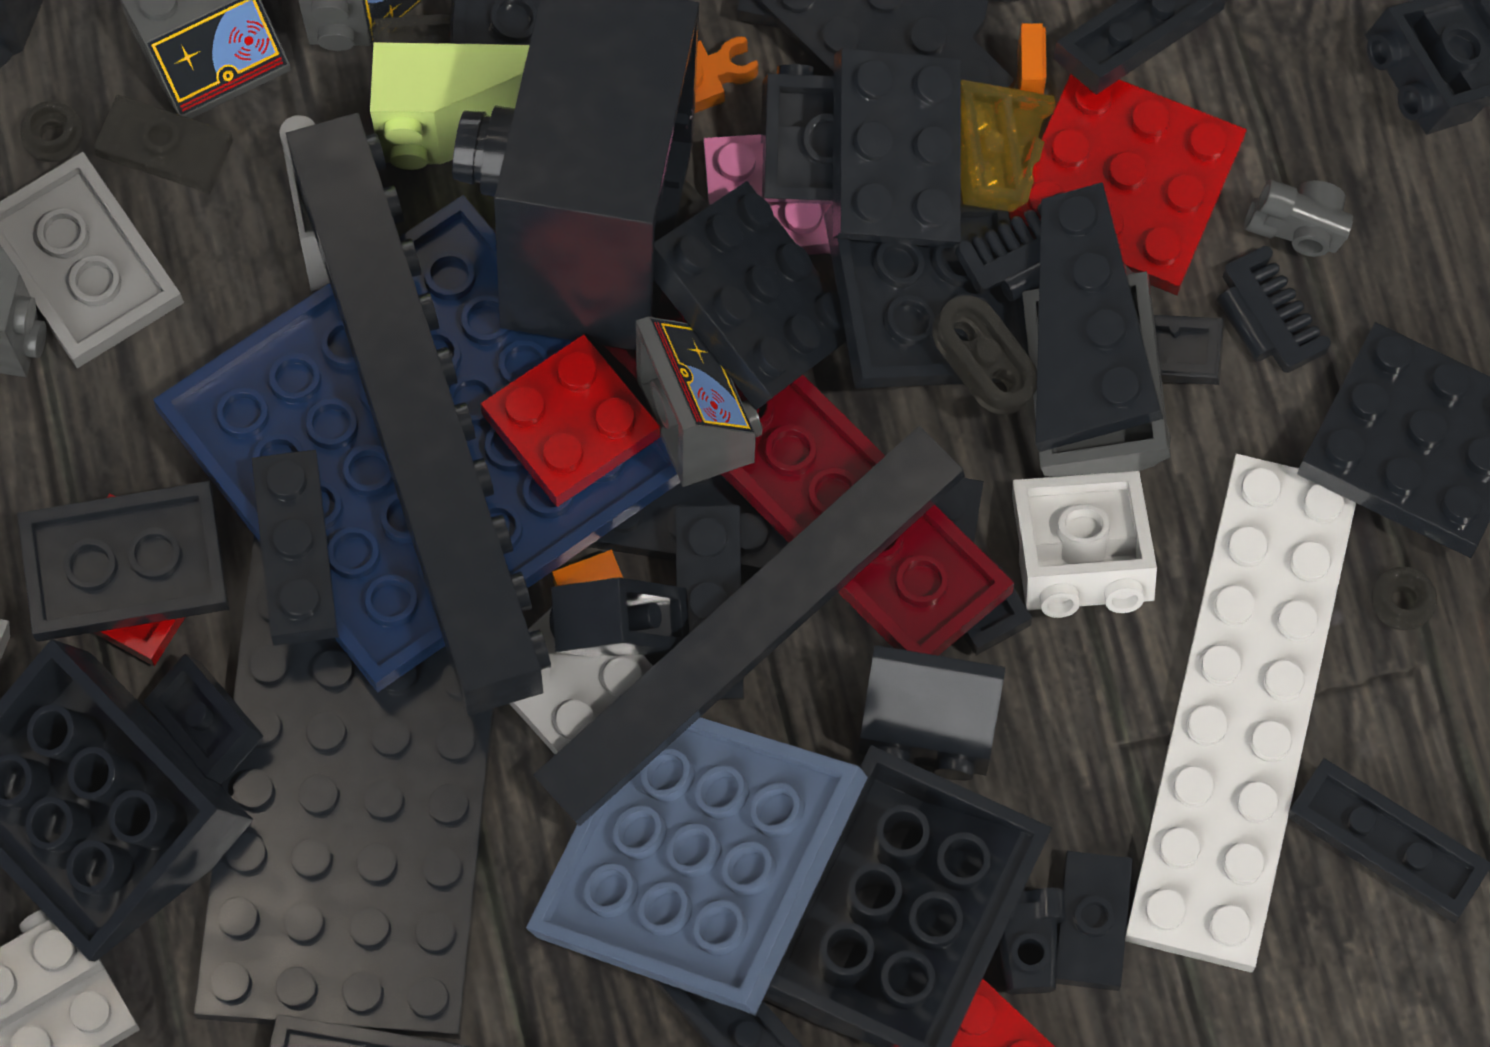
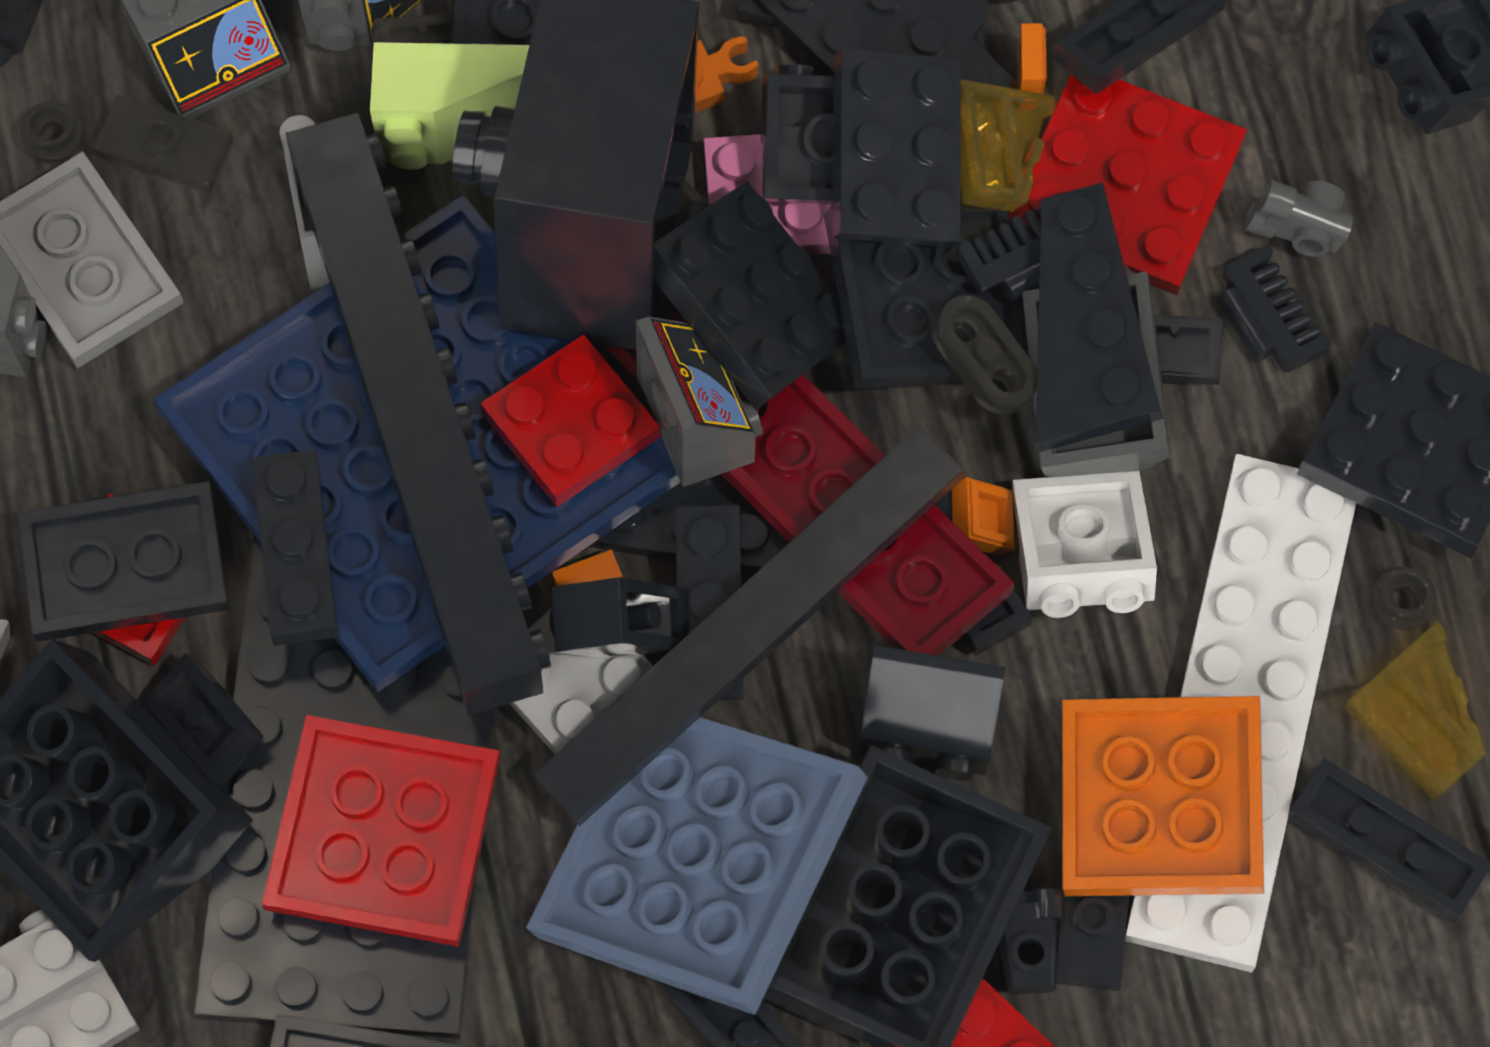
none -> red plate [262,715,501,947]
none -> orange tile [951,477,1015,556]
none -> orange plate [1062,696,1264,896]
none -> clear yellow wing [1345,622,1486,802]

